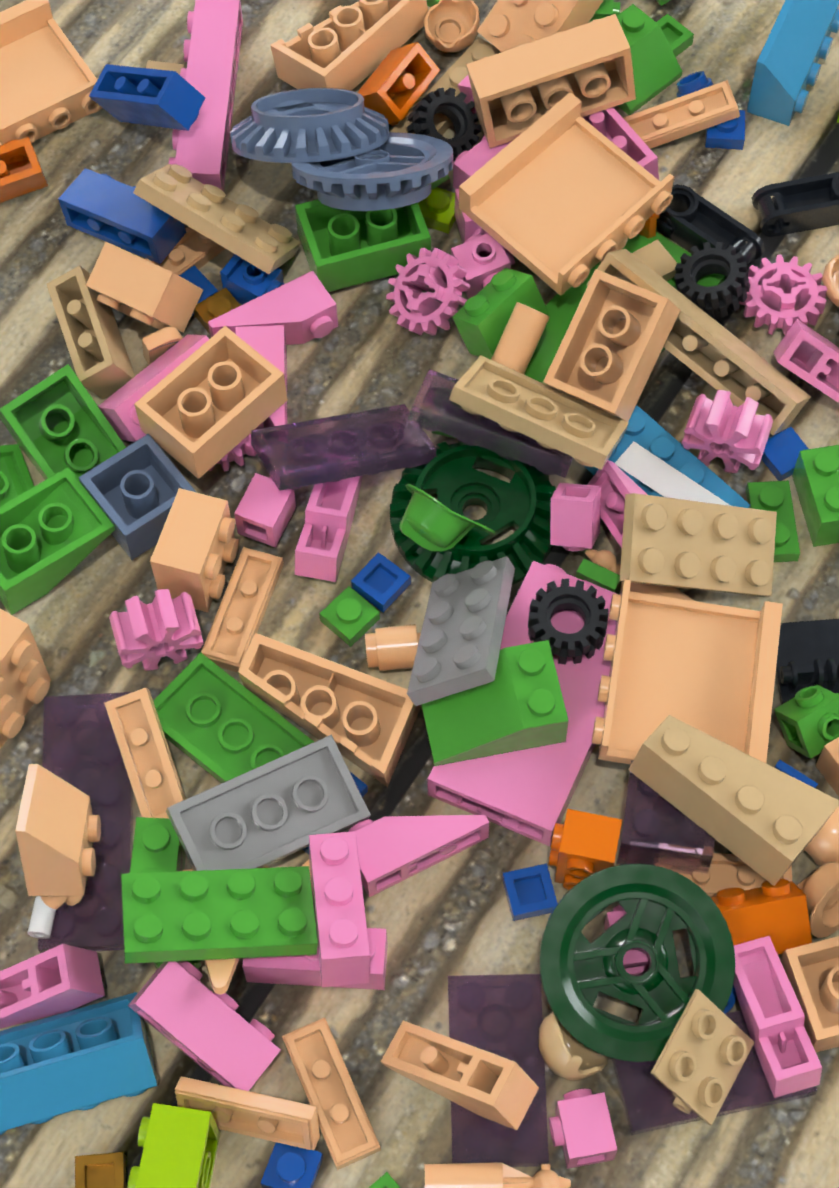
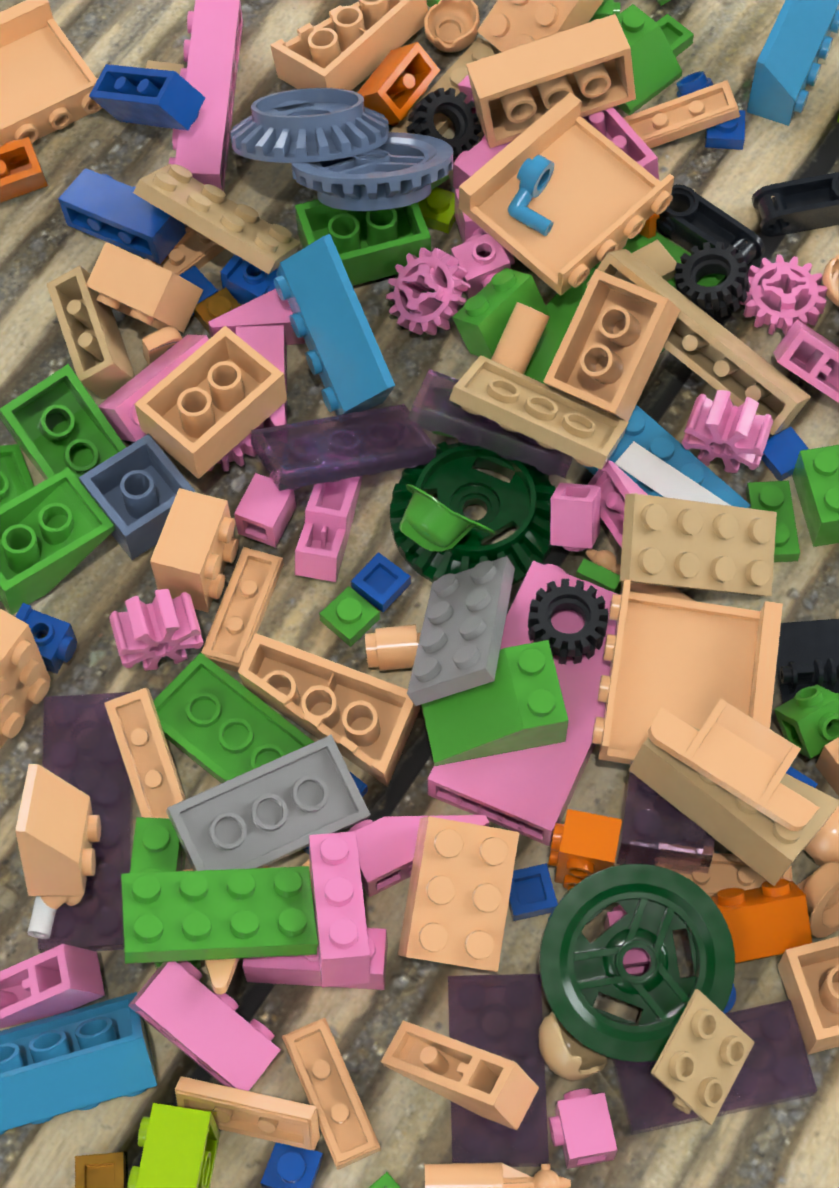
bright pink slope [733,936,822,1098] -> none
none -> blue brick [15,603,77,674]
none -> dark azure slope [274,234,395,420]
none -> light nougat brick [398,816,519,972]
none -> dark azure plate [508,155,554,236]
none -> light nougat plate [648,699,820,831]

